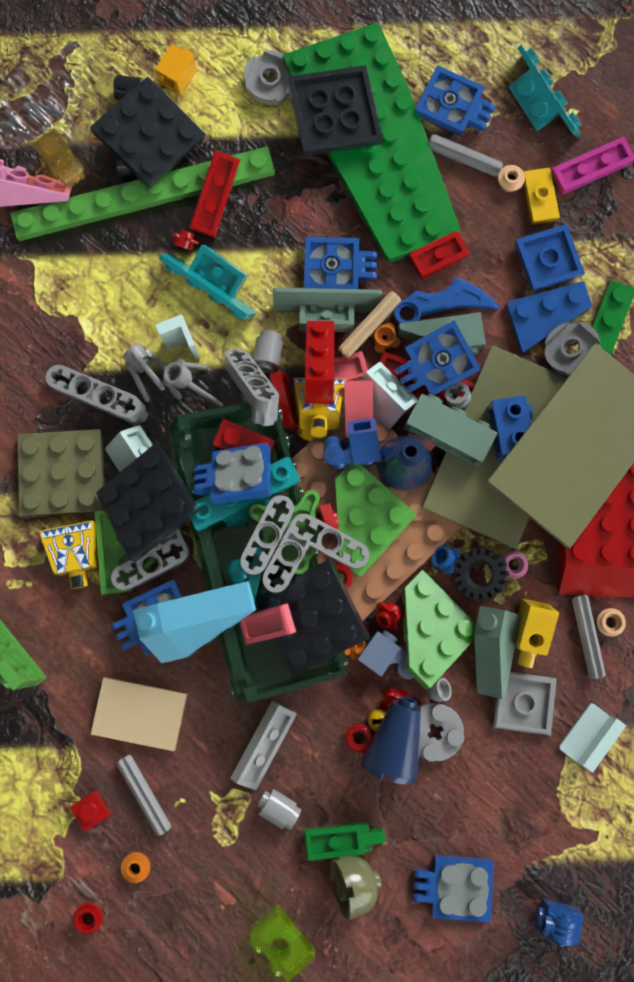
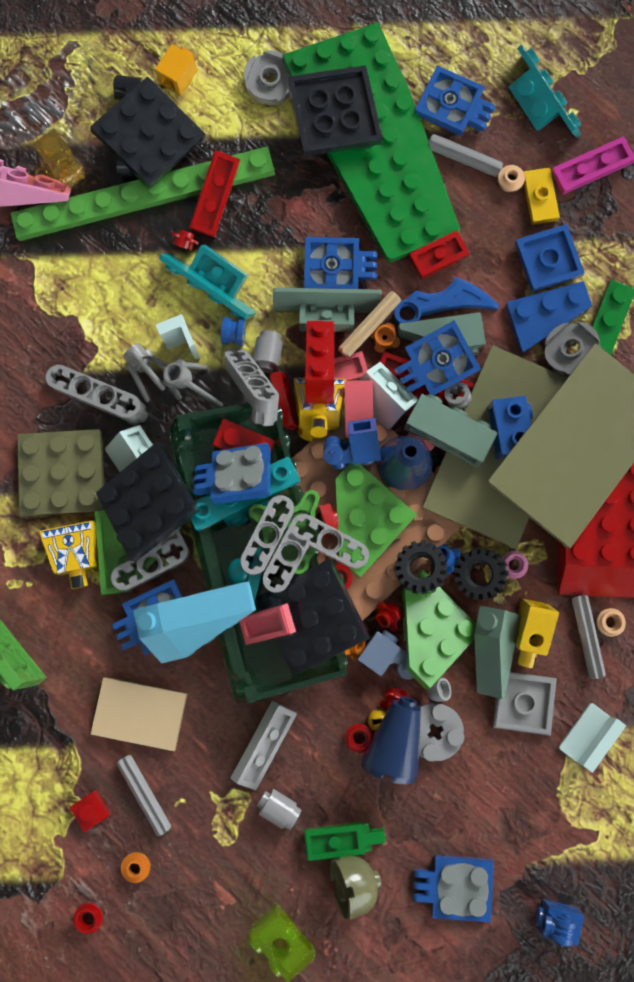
none -> blue wheel [221,317,246,346]
none -> black tyre [395,540,448,595]

